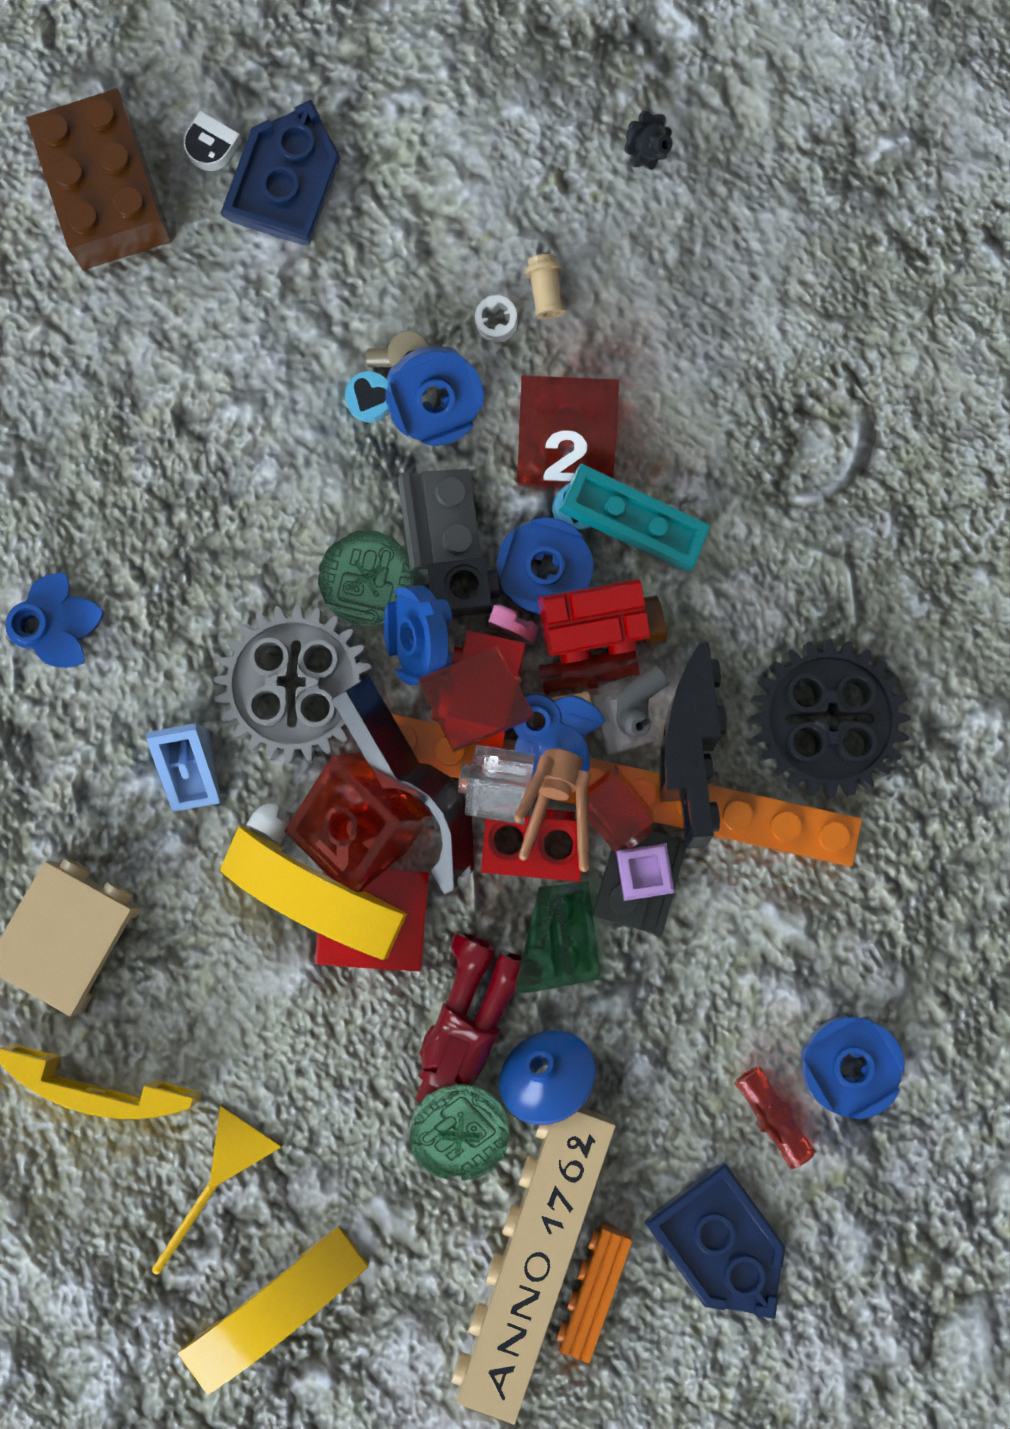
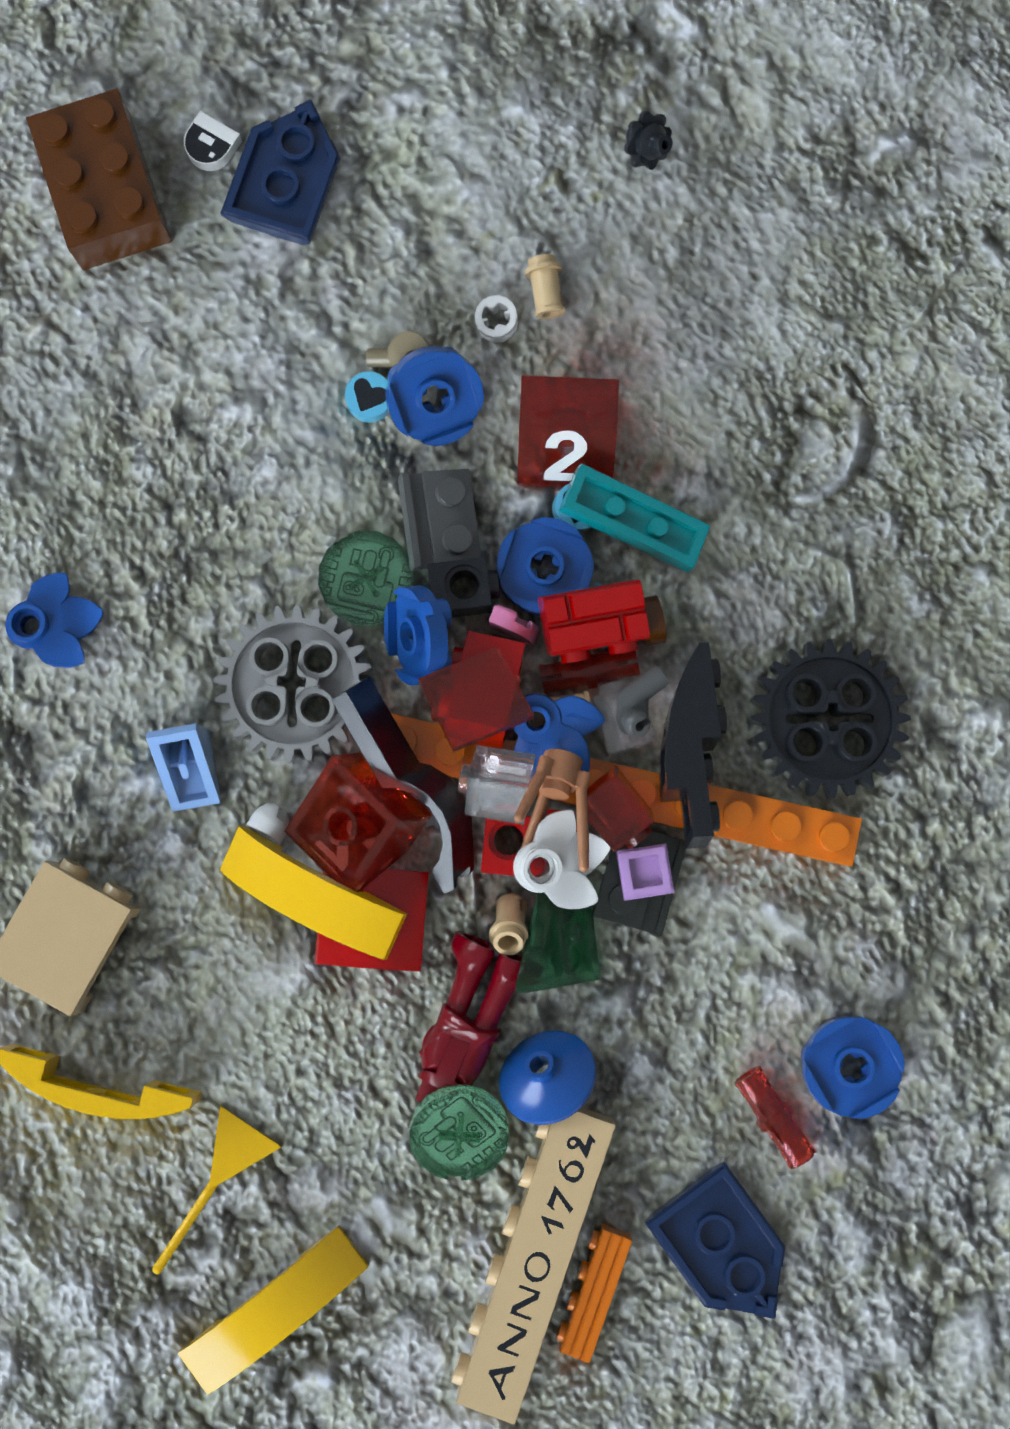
none -> tan pin [489,893,529,955]
none -> white plate [513,810,611,909]

